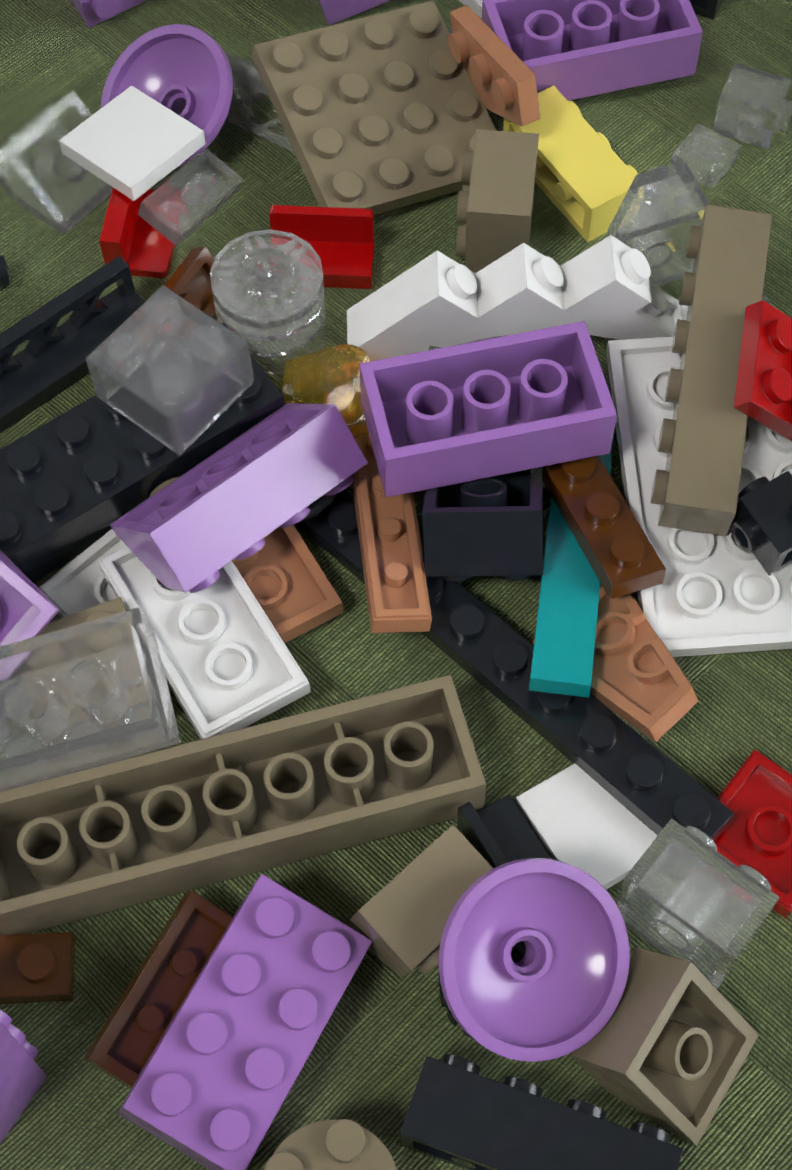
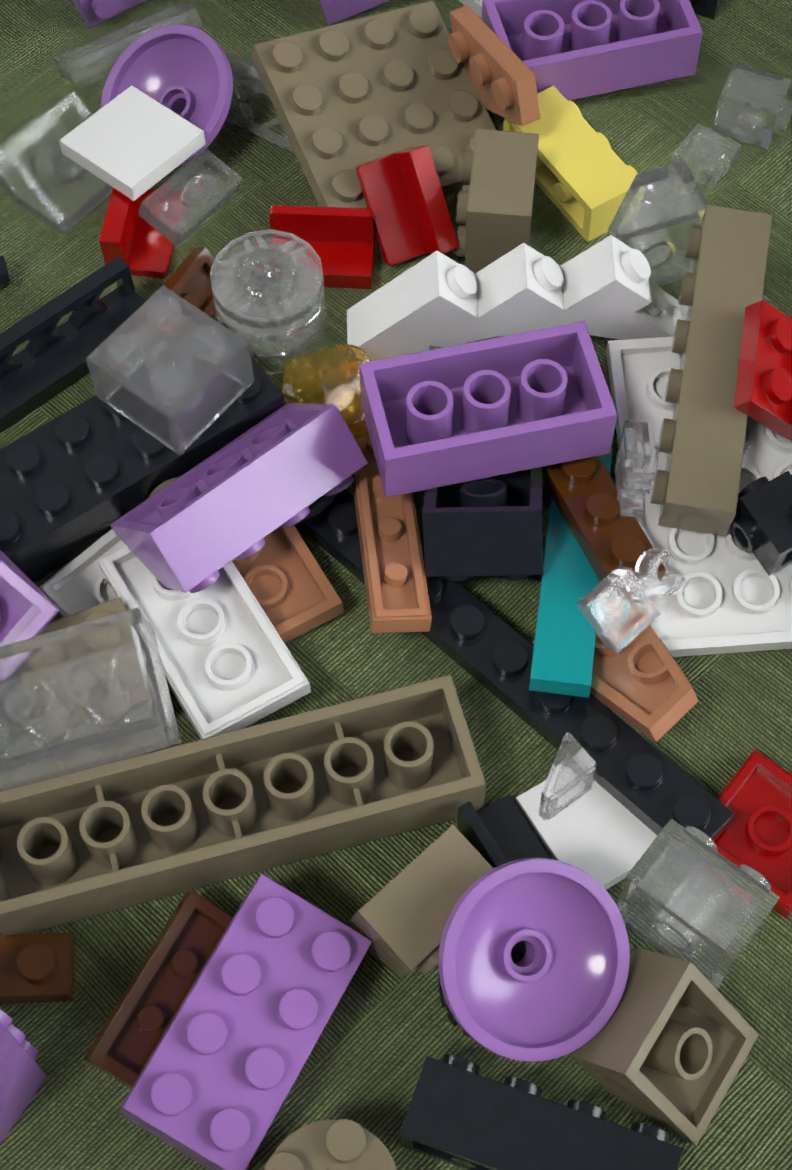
none -> clear plate [54,2,203,85]
none -> red panel [356,145,459,265]
none -> clear slope [538,732,596,821]
none -> clear plate [576,548,685,652]
none -> clear plate [615,420,659,518]

